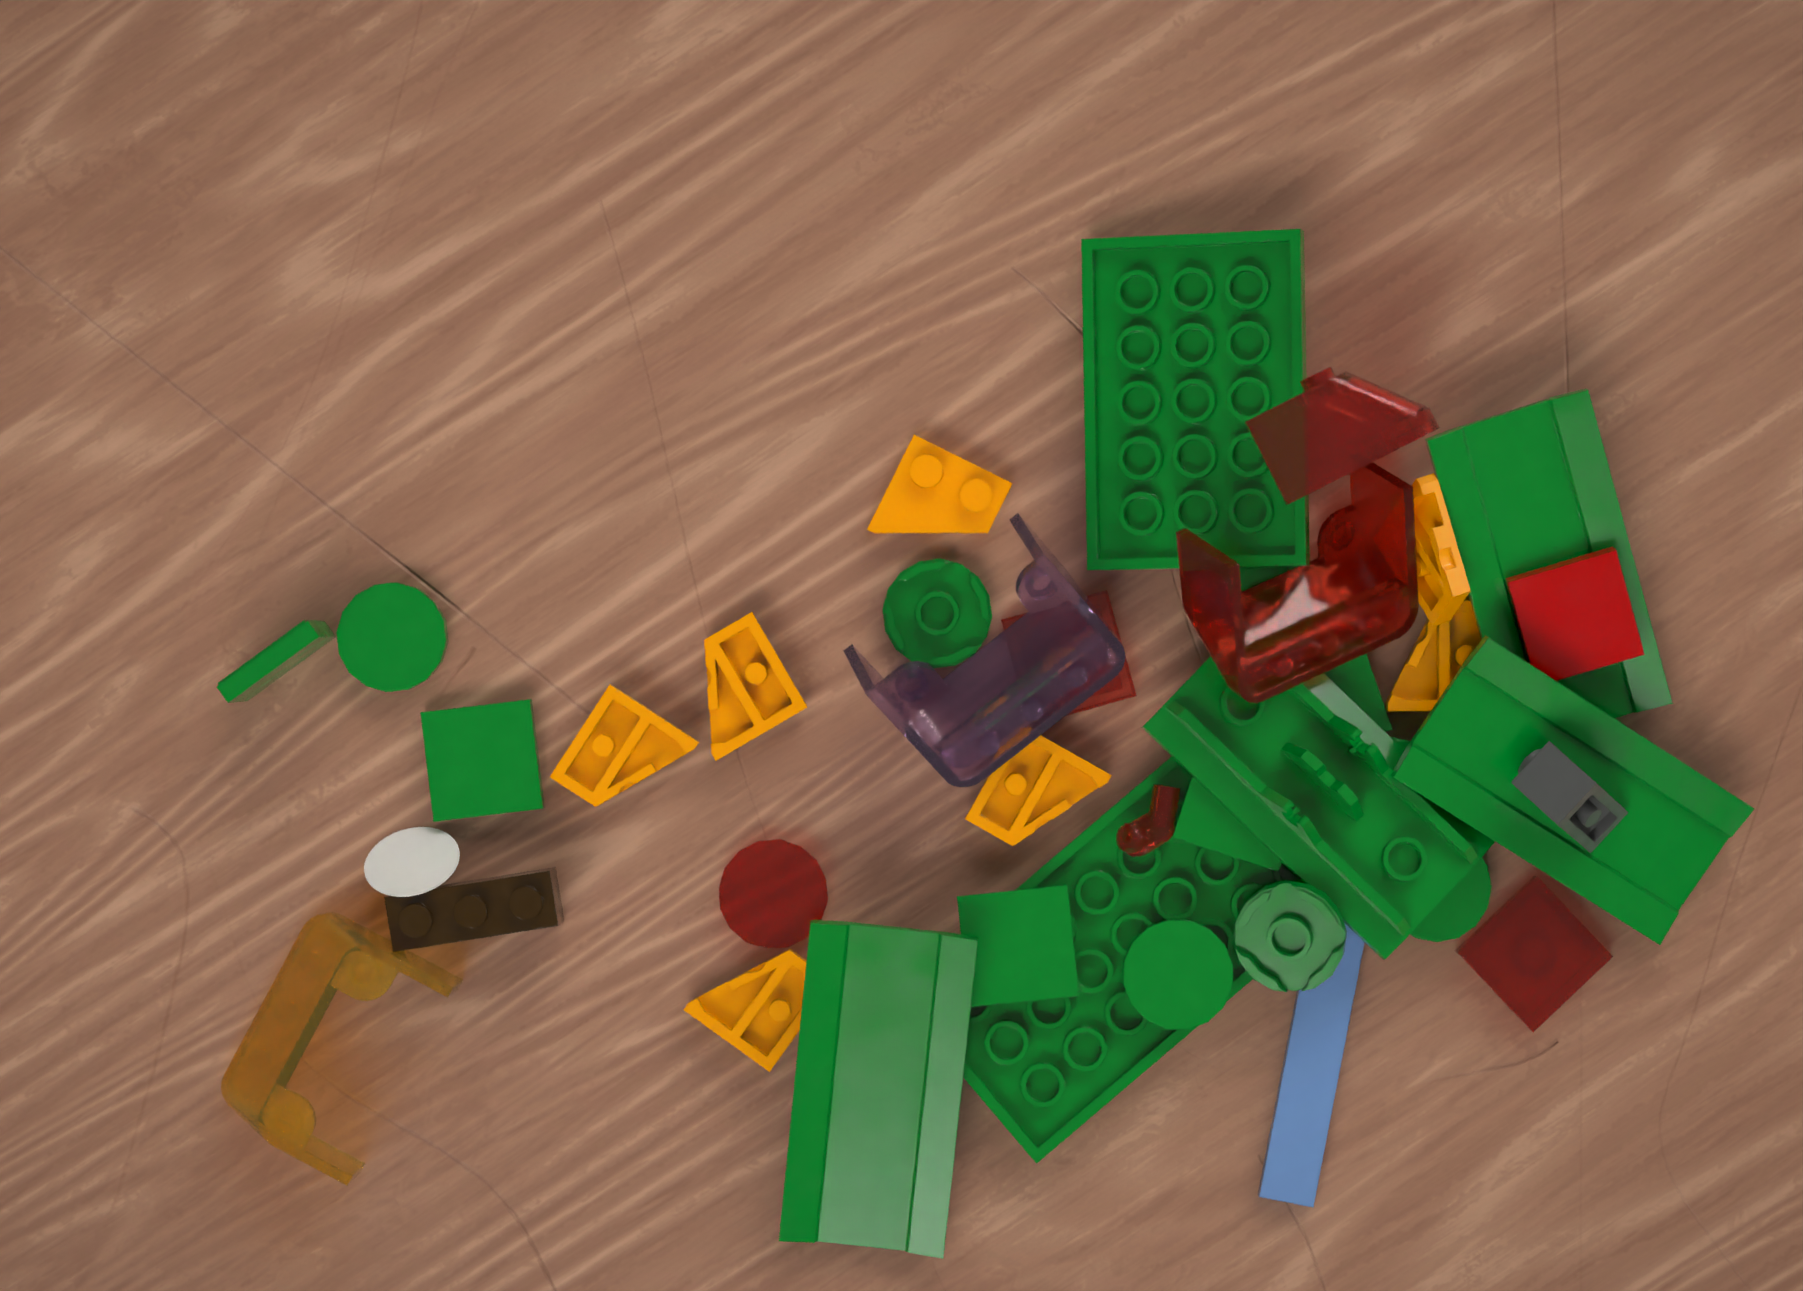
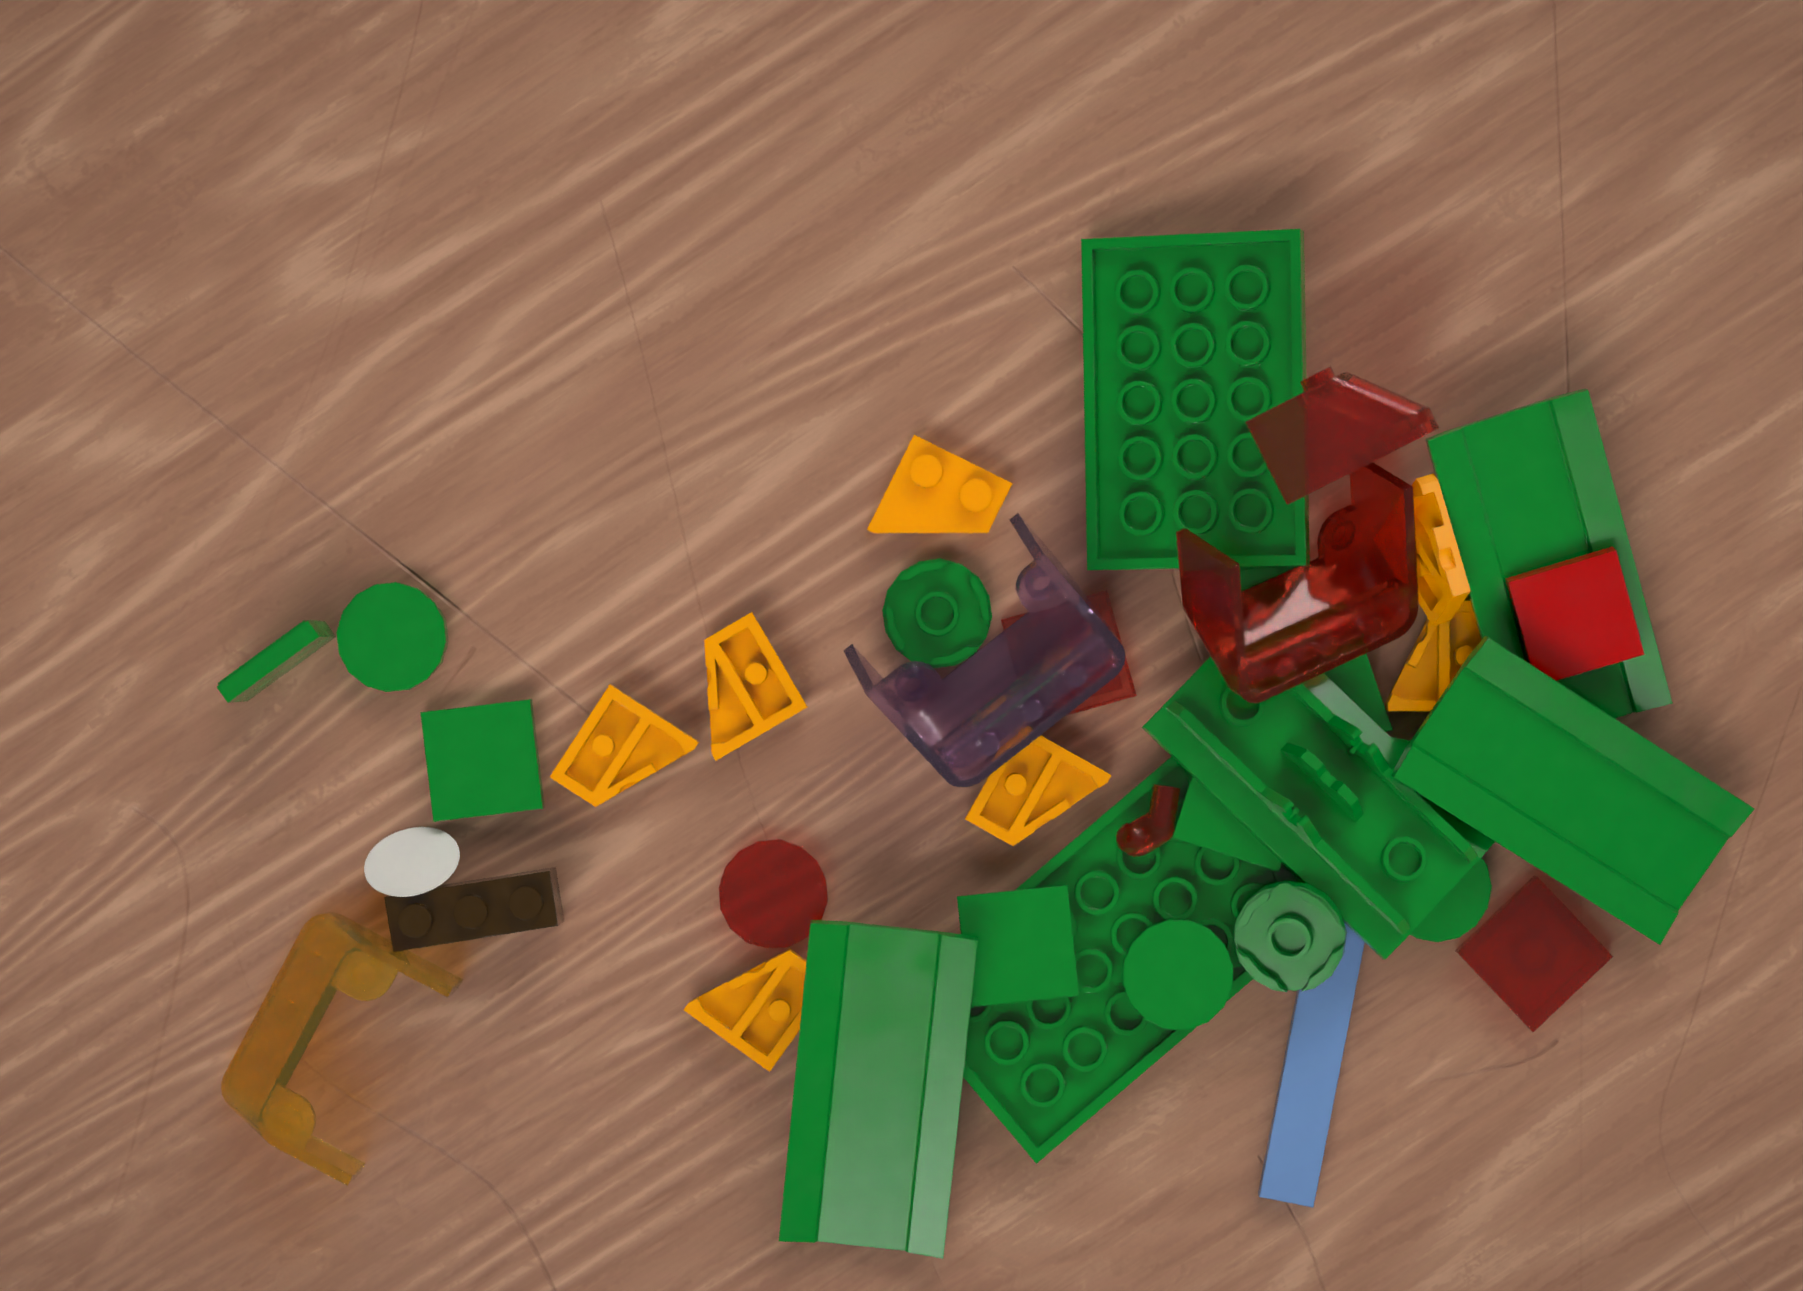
dark grey slope [1511,741,1629,853] -> none

